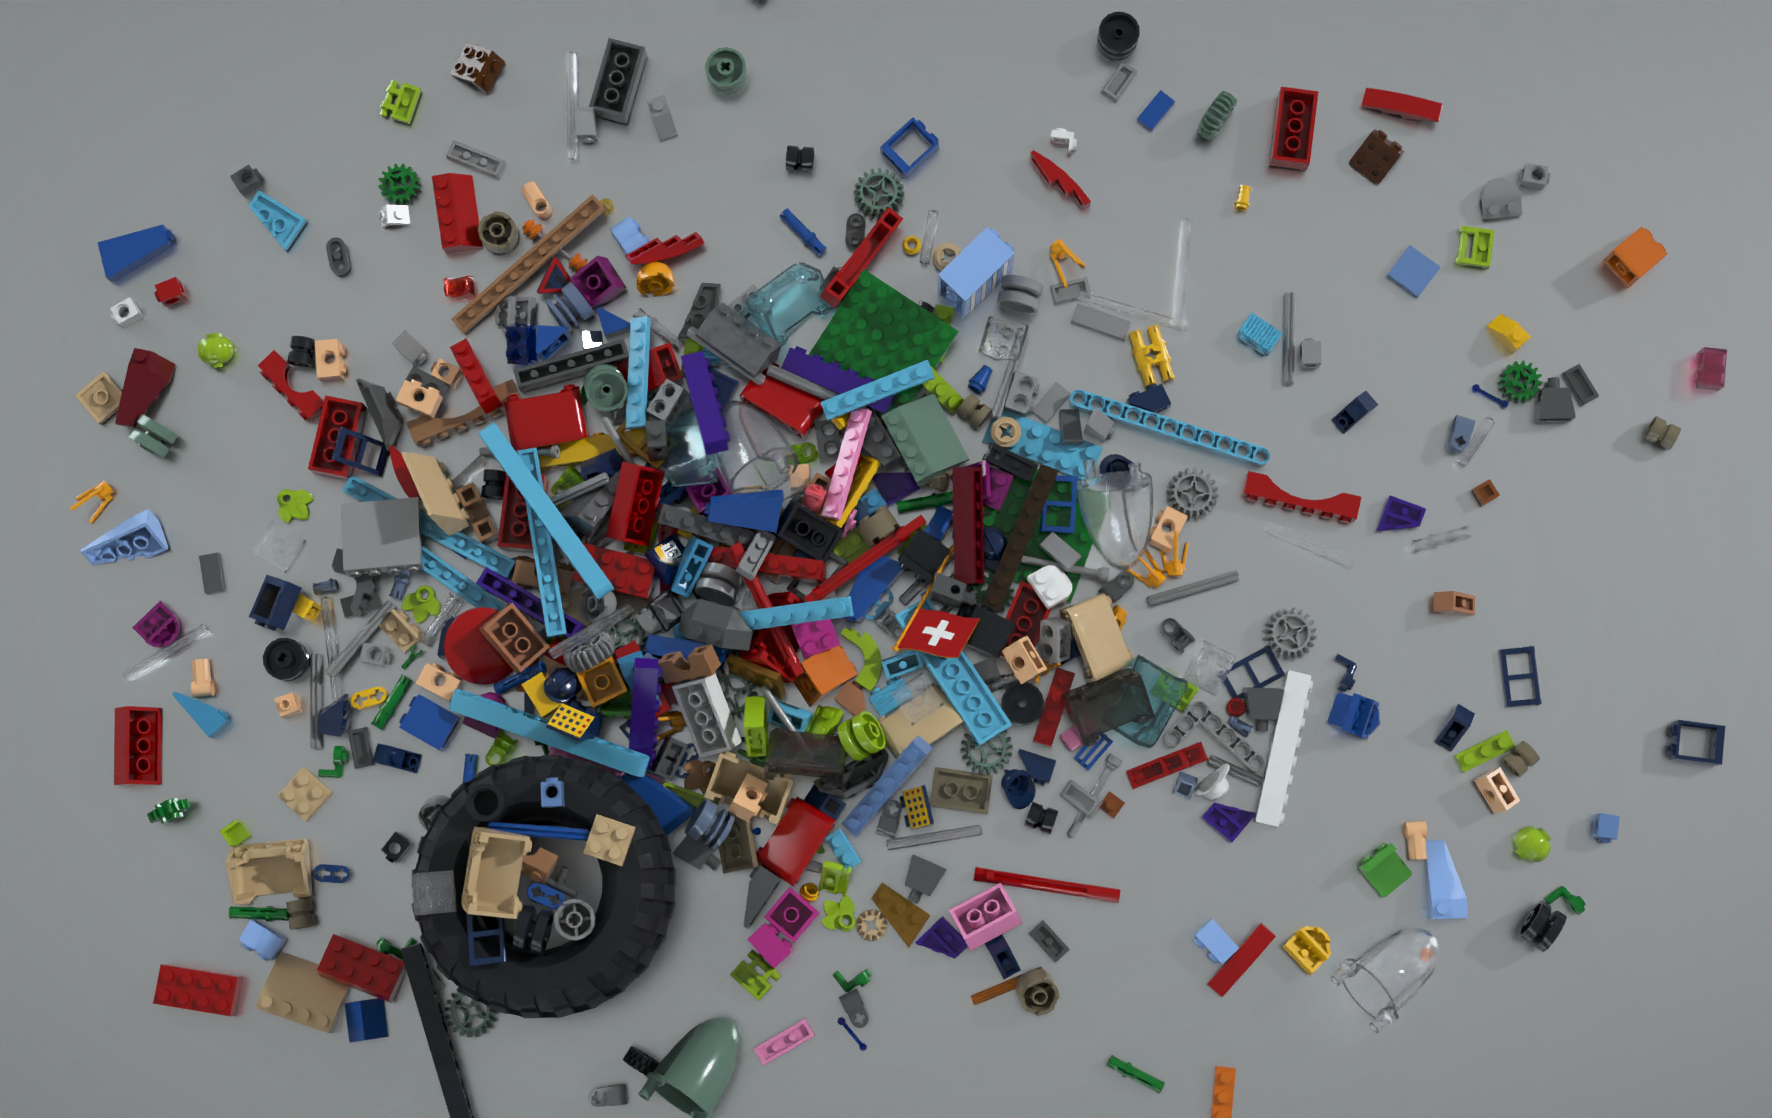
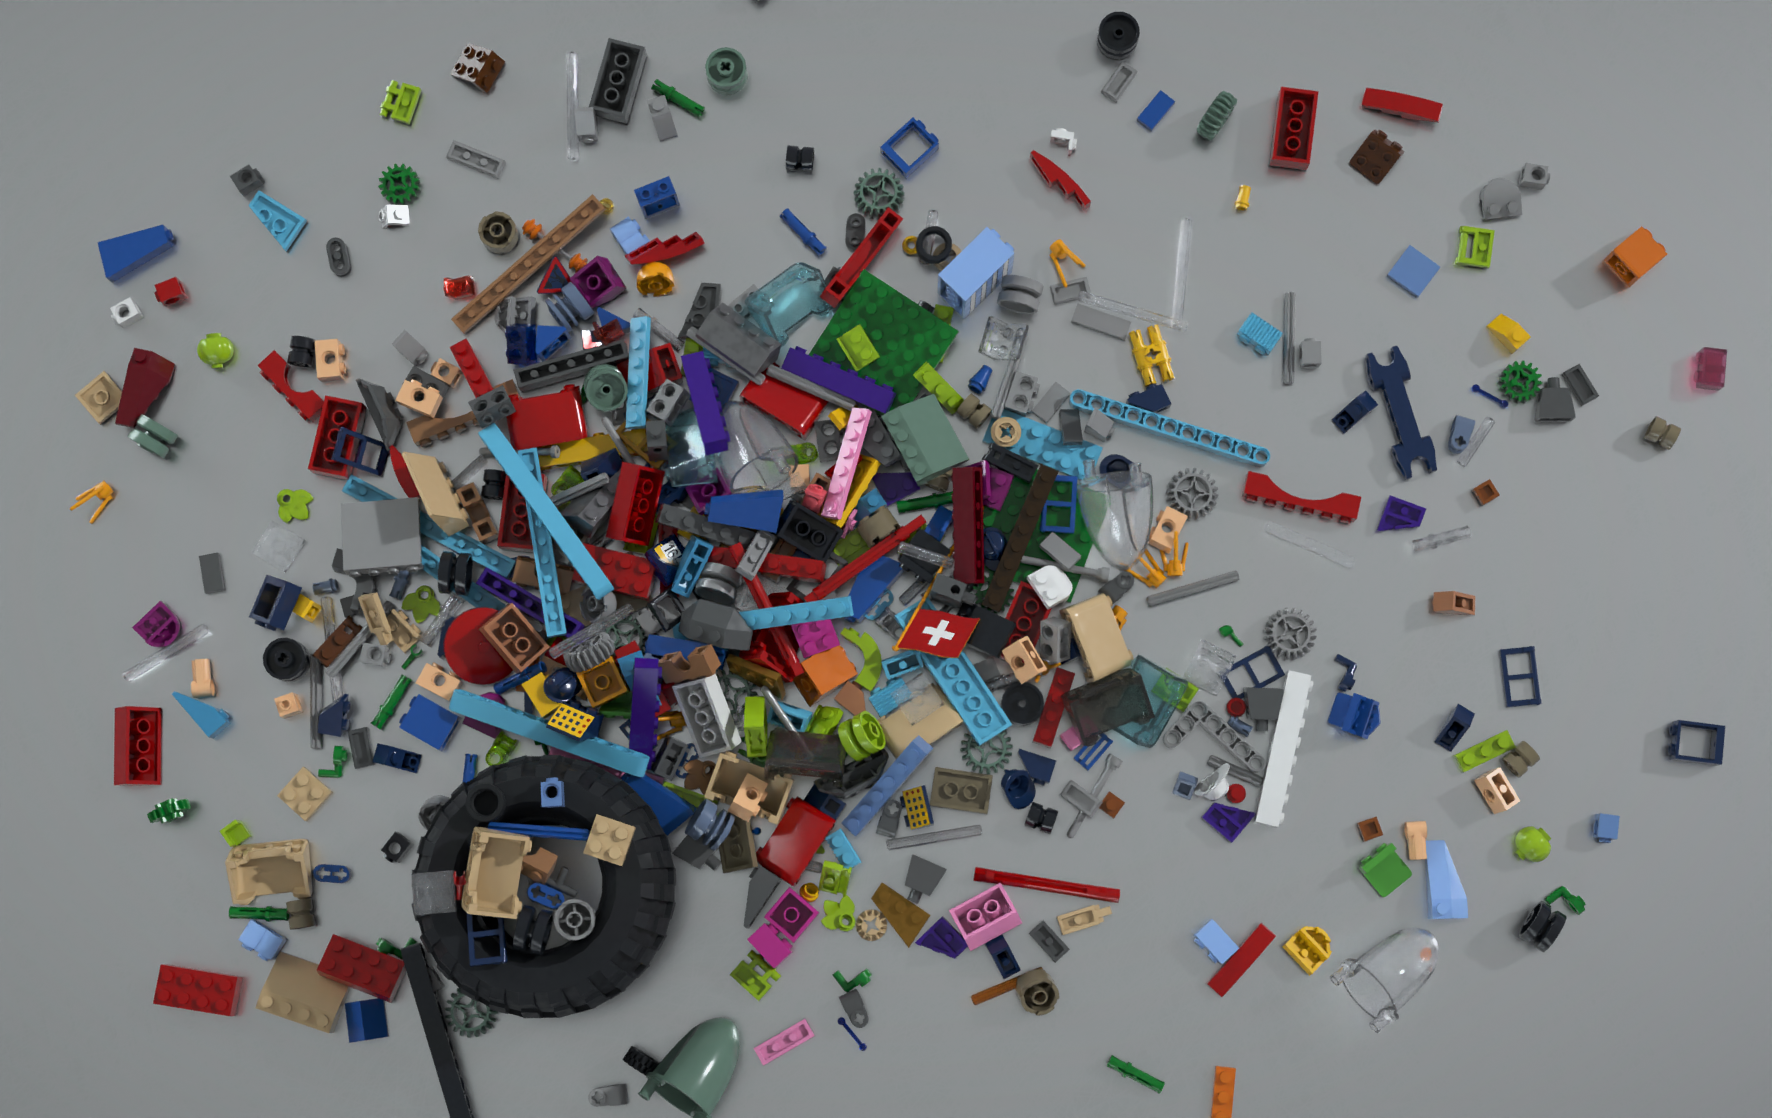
light blue wedge [80,509,168,565] -> none
yellow beam [351,687,388,710] -> none
red slope [432,173,483,254] -> none
light nougat piece [520,181,552,220] -> none
medium azure plate [820,360,935,421] -> none
red slope [1126,742,1209,789] -> none
dark grey piece [1159,618,1196,654] -> none
none -> reddish brown plate [312,615,363,668]
none -> tan hinge [358,592,393,645]
none -> black wheel [438,551,473,596]
none -> red hand [453,871,466,900]
none -> dark grey brick [468,385,516,428]
none -> clear red bracket [592,318,625,346]
none -> blue window [634,176,680,219]
none -> green pin [651,79,705,118]
none -> clear plate [733,705,745,731]
none -> lime plate [837,324,880,372]
none -> clear axle [898,542,954,569]
none -> black tyre [916,226,952,264]
none -> tan hinge [1057,904,1112,935]
none -> green hand [1219,625,1243,647]
none -> red plate [1226,784,1246,803]
none -> dark orange plate [1357,816,1383,842]
none -> dark blue piece [1366,346,1437,480]

